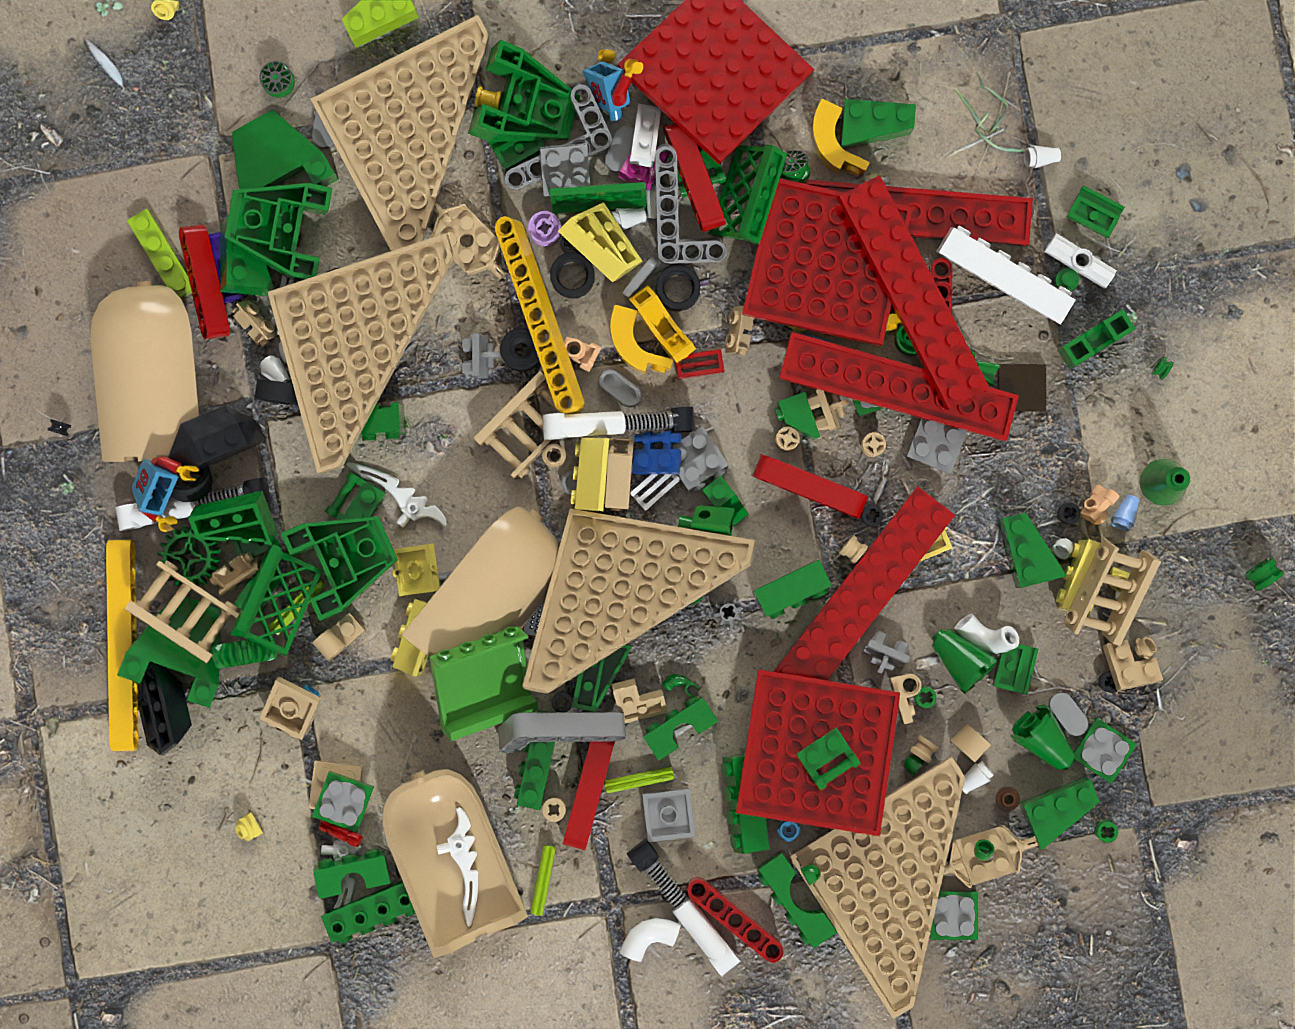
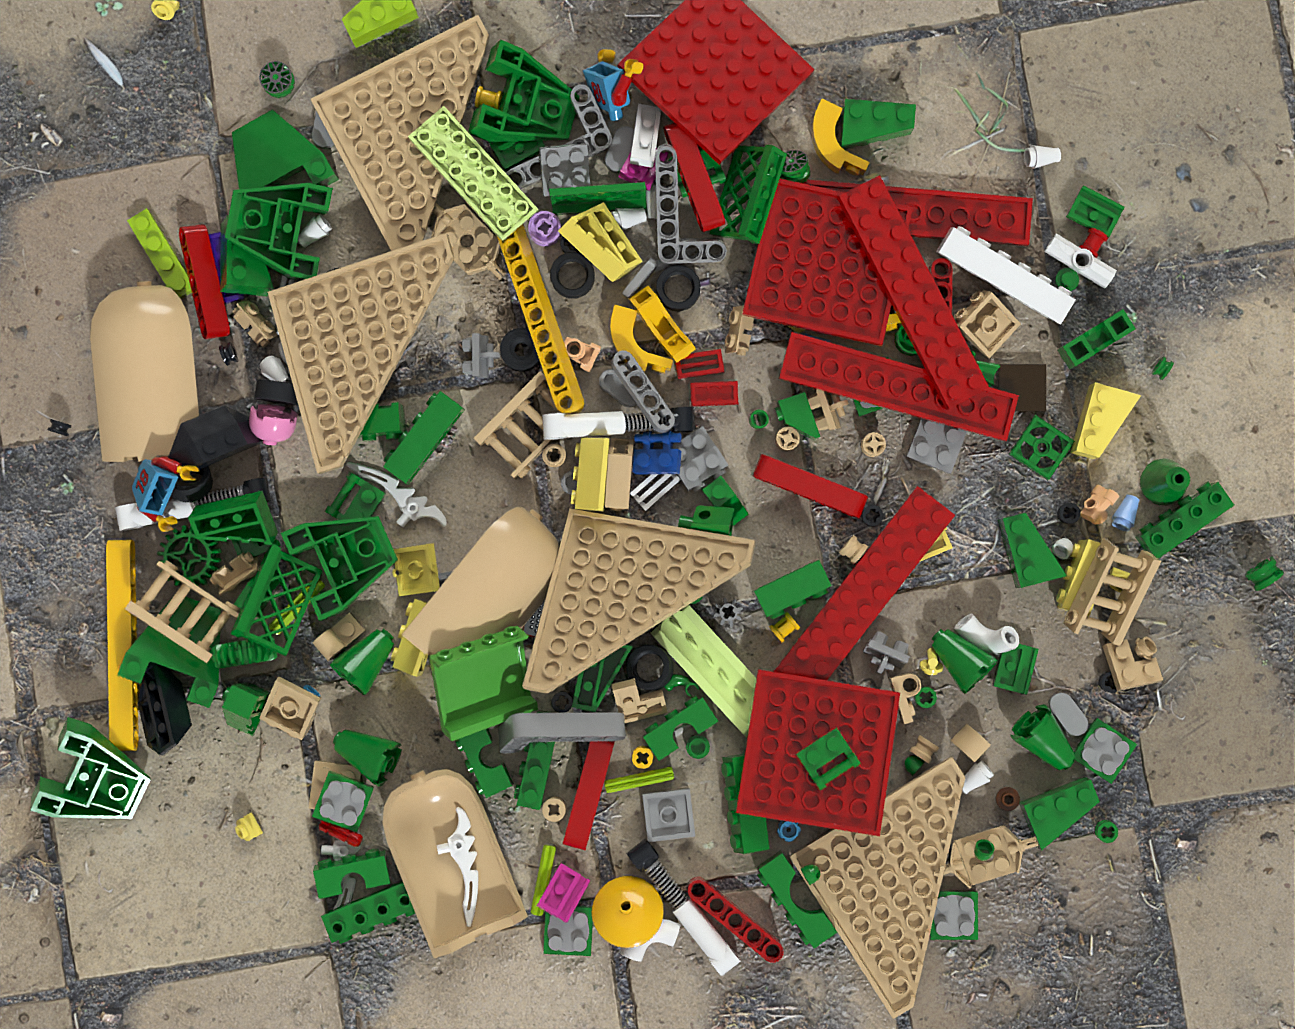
none -> green wedge [30,717,150,819]
none -> black bush [219,342,238,366]
none -> green wedge [222,682,270,736]
none -> bright pink cylinder [249,404,298,445]
none -> white cone [298,215,332,248]
none -> green cone [330,629,394,695]
none -> green cone [333,729,402,786]
none -> green brick [383,391,465,485]
none -> yellowish green plate [408,106,538,241]
none -> green arch [455,728,514,798]
none -> dark pink plate [536,863,591,923]
none -> light grey piece [543,906,593,956]
none -> yellow dish [592,876,664,948]
none -> light grey beam [611,350,675,433]
none -> black tyre [626,645,674,690]
none -> yellow bush [632,746,653,769]
none -> yellowish green plate [651,605,756,738]
none -> green plate [686,735,710,759]
none -> red plate [690,381,738,407]
none -> green hinge [749,409,769,429]
none -> yellow bush [768,612,800,643]
none -> light yellow plate [919,648,943,675]
none -> tan plate [954,290,1021,358]
none -> green piece [1008,415,1075,481]
none -> light yellow wedge [1070,382,1141,459]
none -> red bush [1079,228,1108,258]
none -> green brick [1135,481,1234,559]

